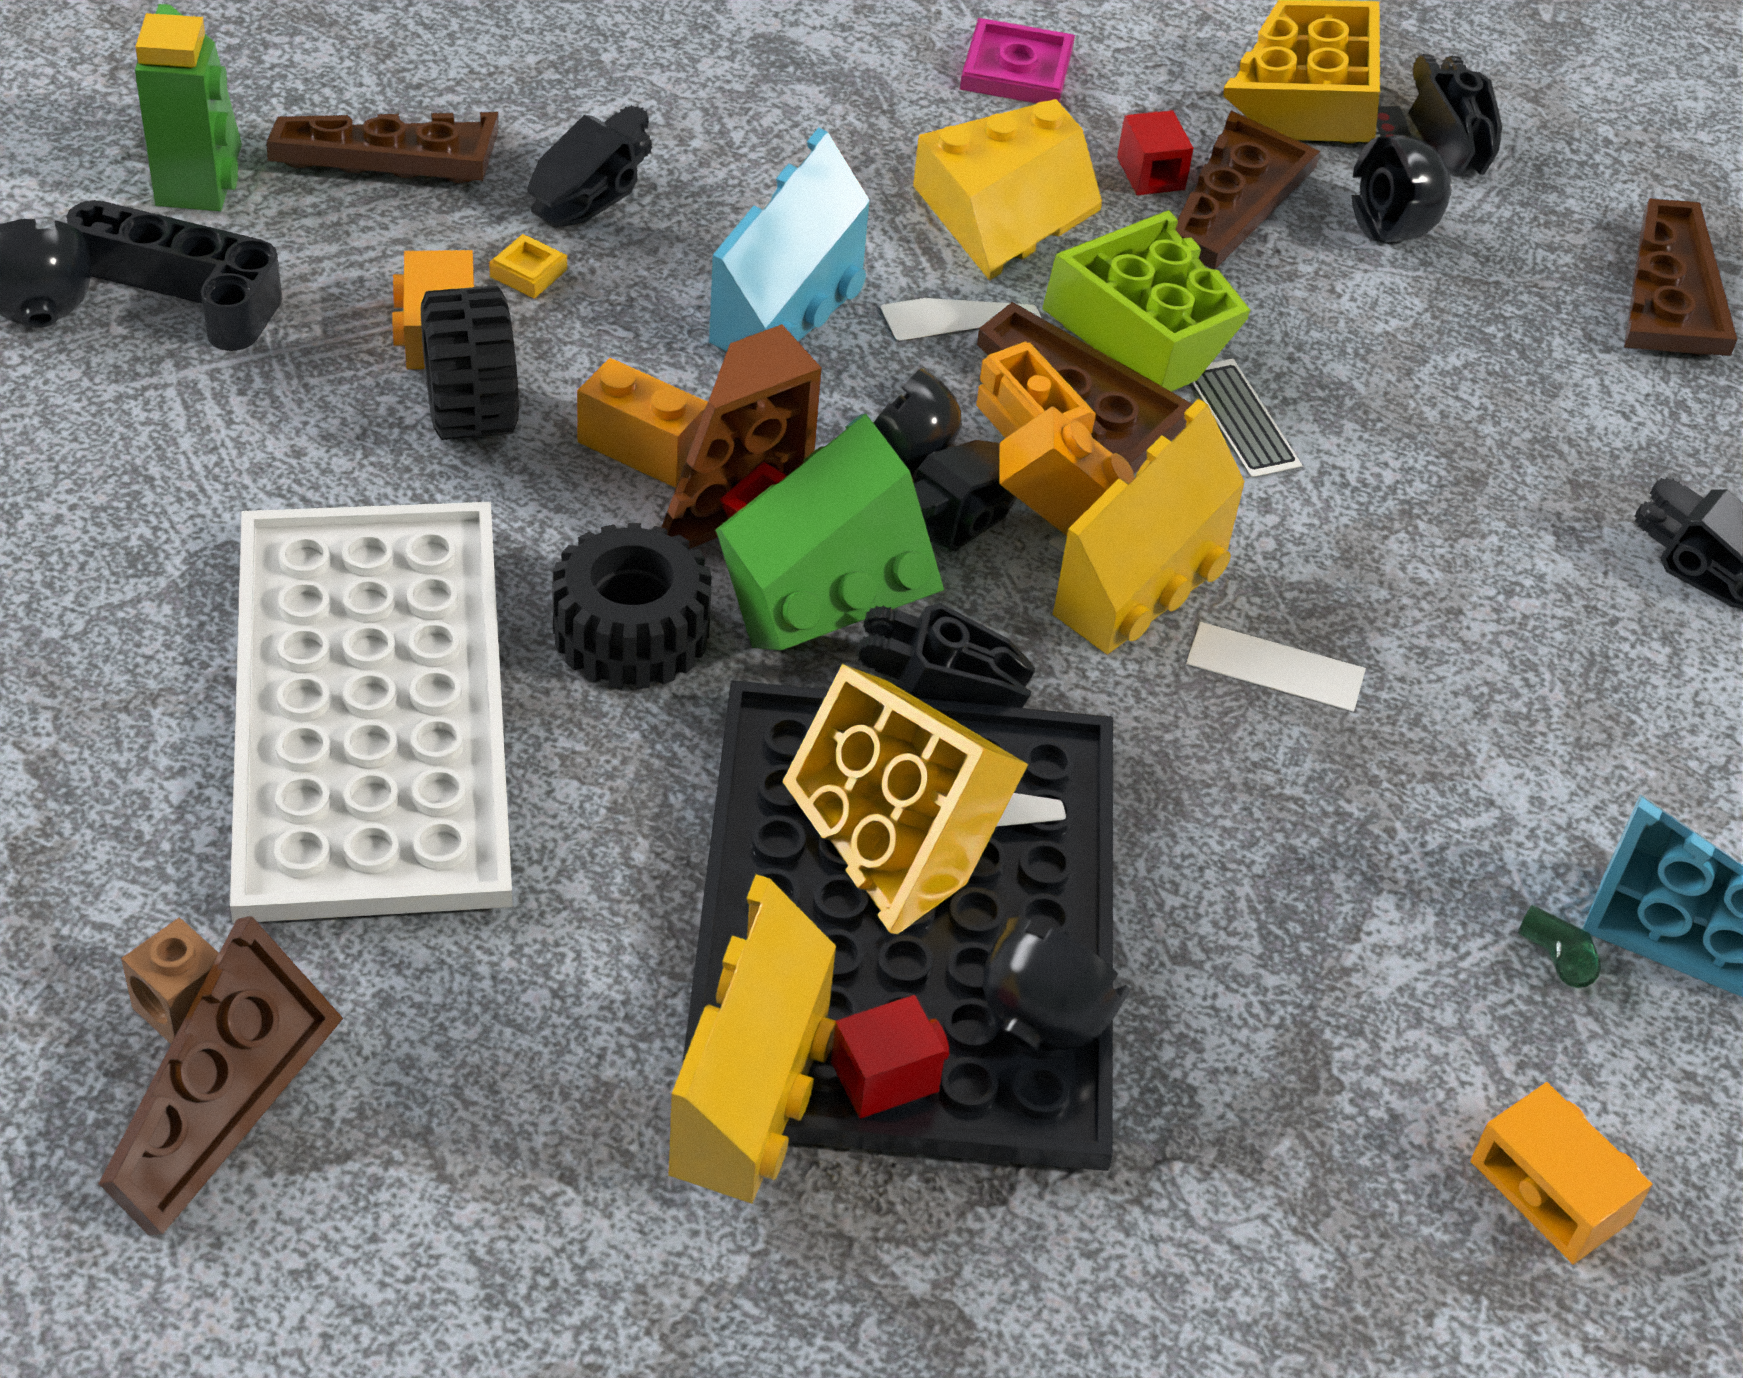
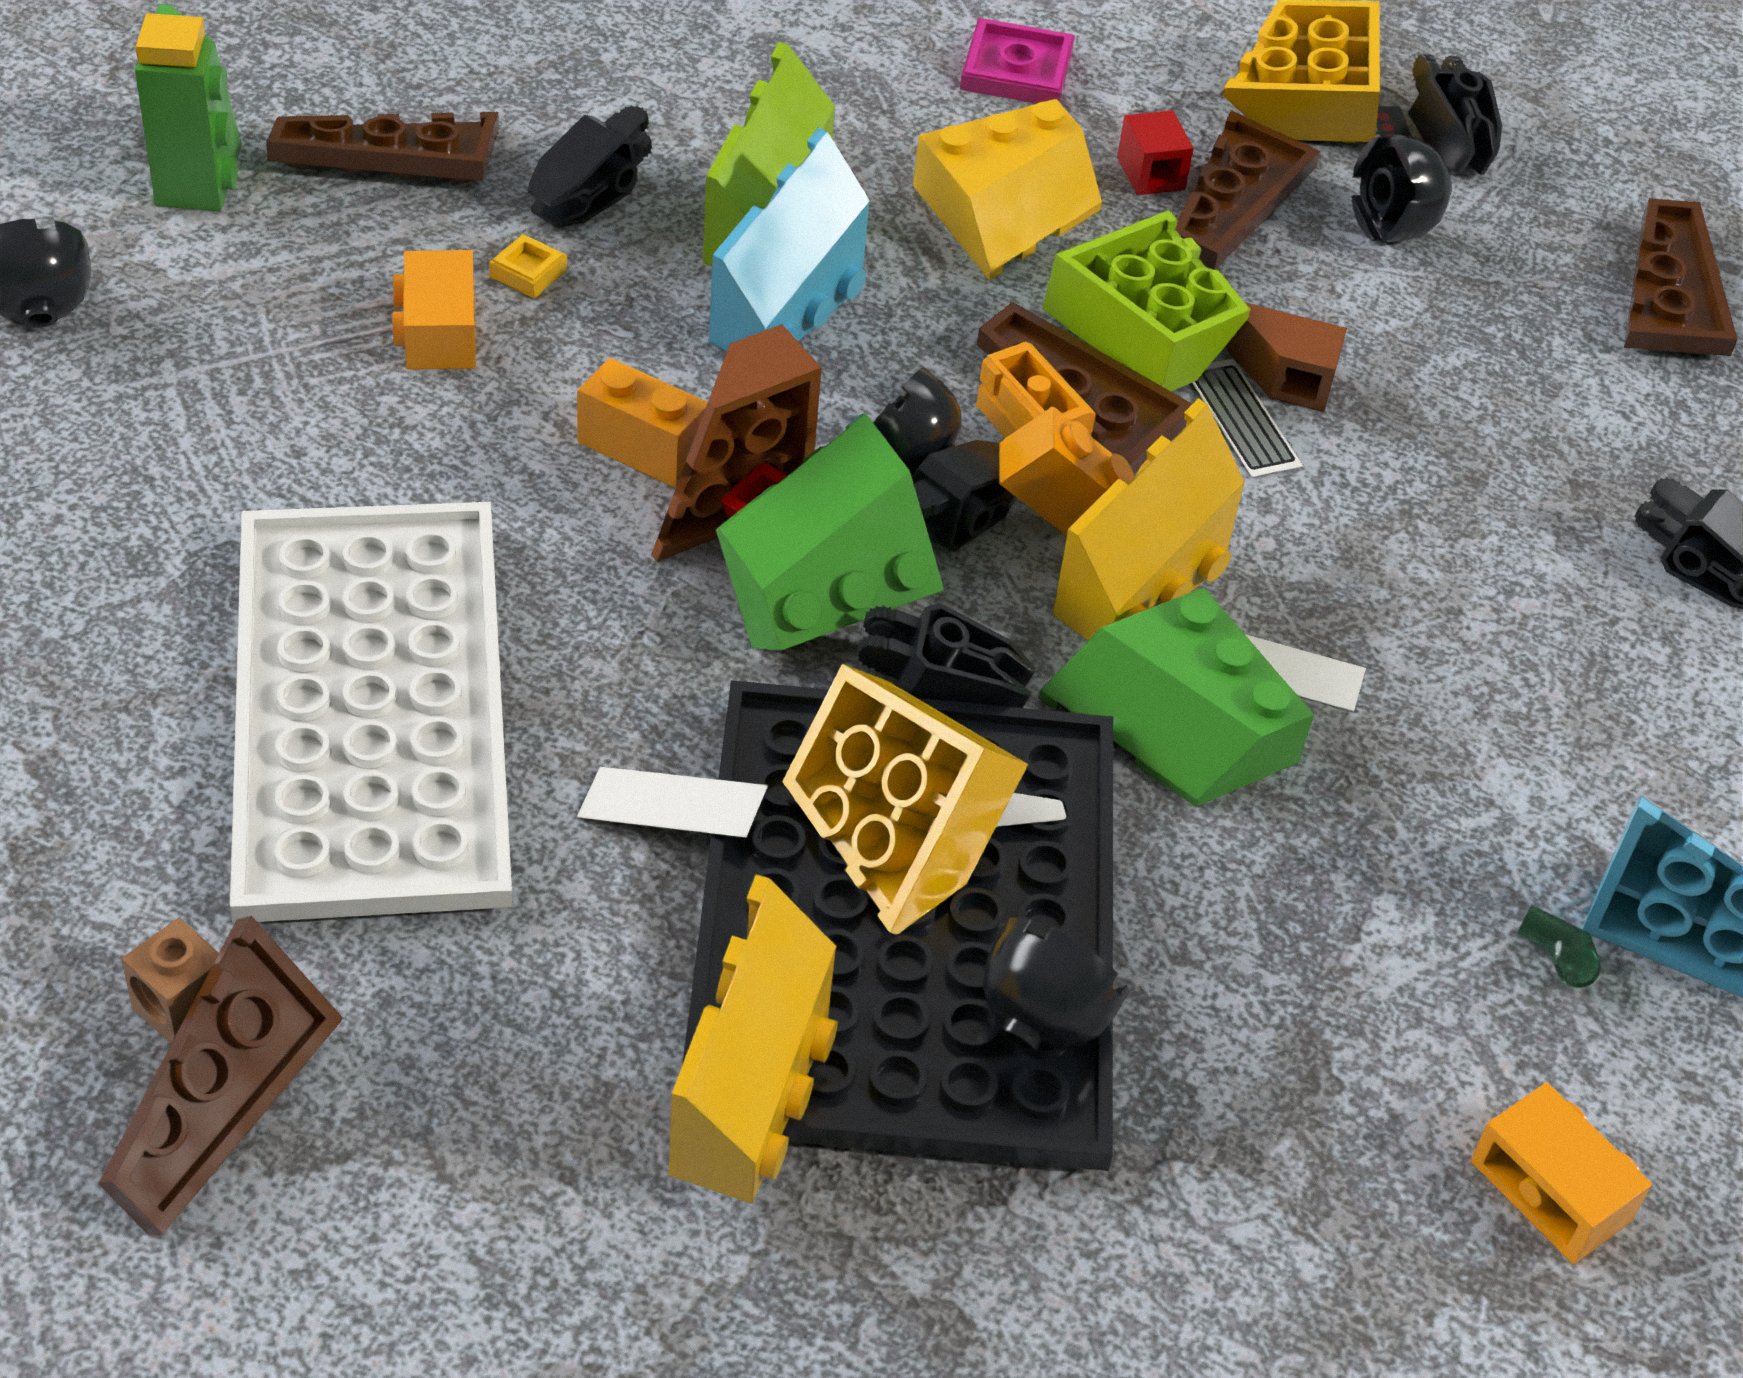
black beam [66,200,282,351] -> none
black tyre [421,285,519,440] -> none
black tyre [552,523,712,689] -> none
red brick [831,995,949,1119] -> none
white sticker [880,298,1041,341] -> none
none -> white sticker [577,767,768,838]
none -> lime wedge [703,42,835,266]
none -> bright green wedge [1038,587,1314,807]
none -> dark orange slope [1226,302,1347,412]

